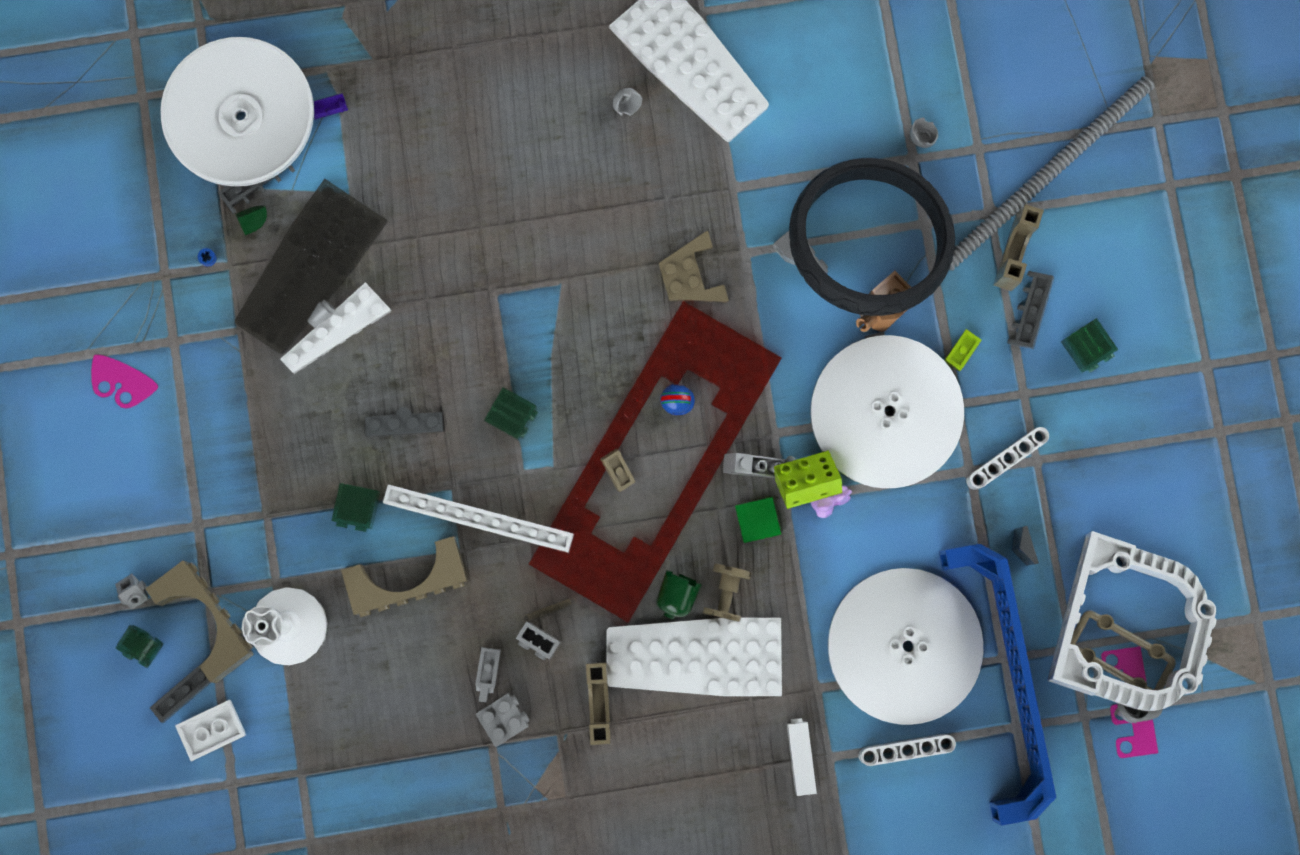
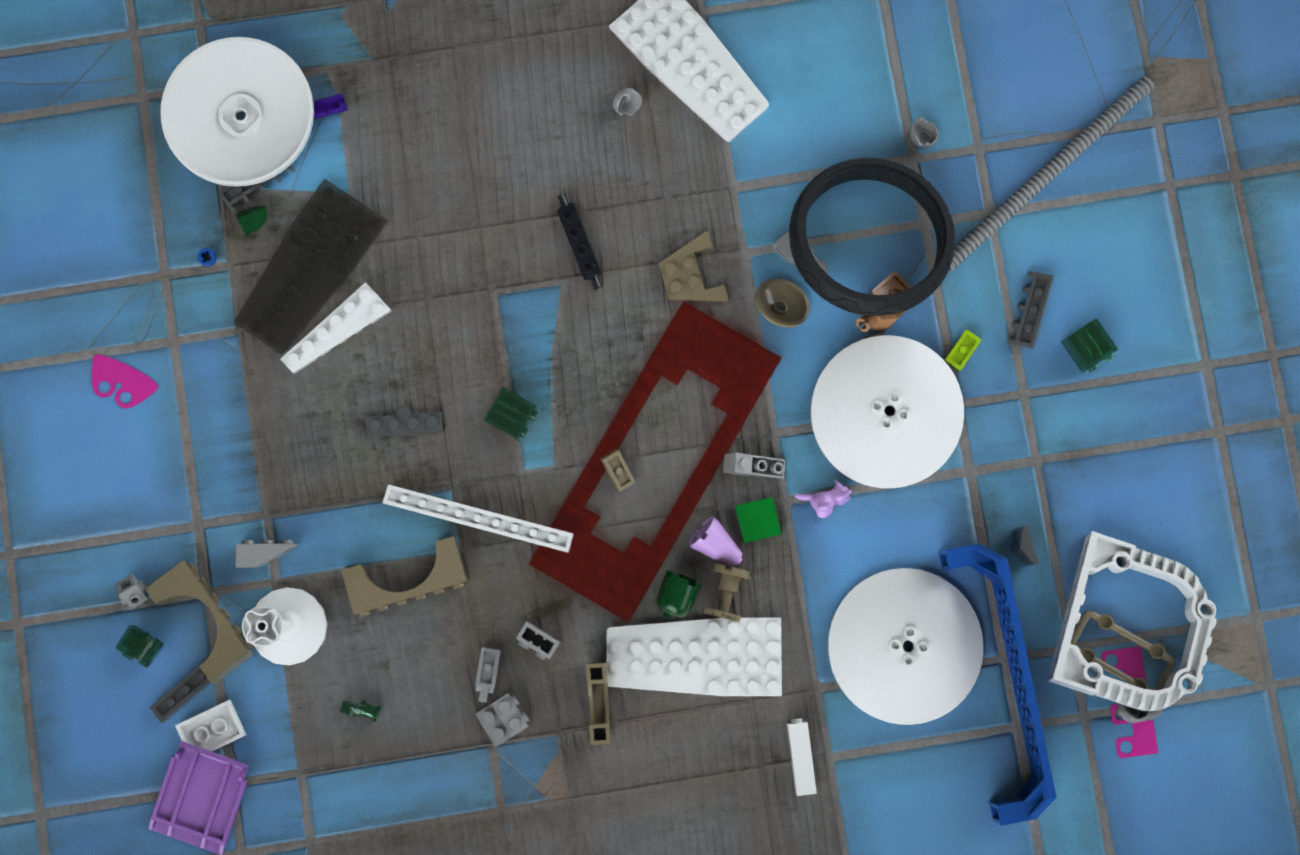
light grey cone [307,300,335,328] -> none
clear green brick [331,483,380,532] -> none
blue helmet [660,384,695,415] -> none
lime piece [774,450,842,509] -> none
white beam [859,734,956,766] -> none
white beam [966,427,1049,490] -> none
dark tan arch [993,204,1044,291] -> none
none -> medium lavender piece [149,741,249,855]
none -> light grey slope [235,540,298,568]
none -> clear green connector [339,700,382,723]
none -> black plate [556,194,603,290]
none -> lavender cone [689,516,743,567]
none -> dark tan dish [755,278,810,328]

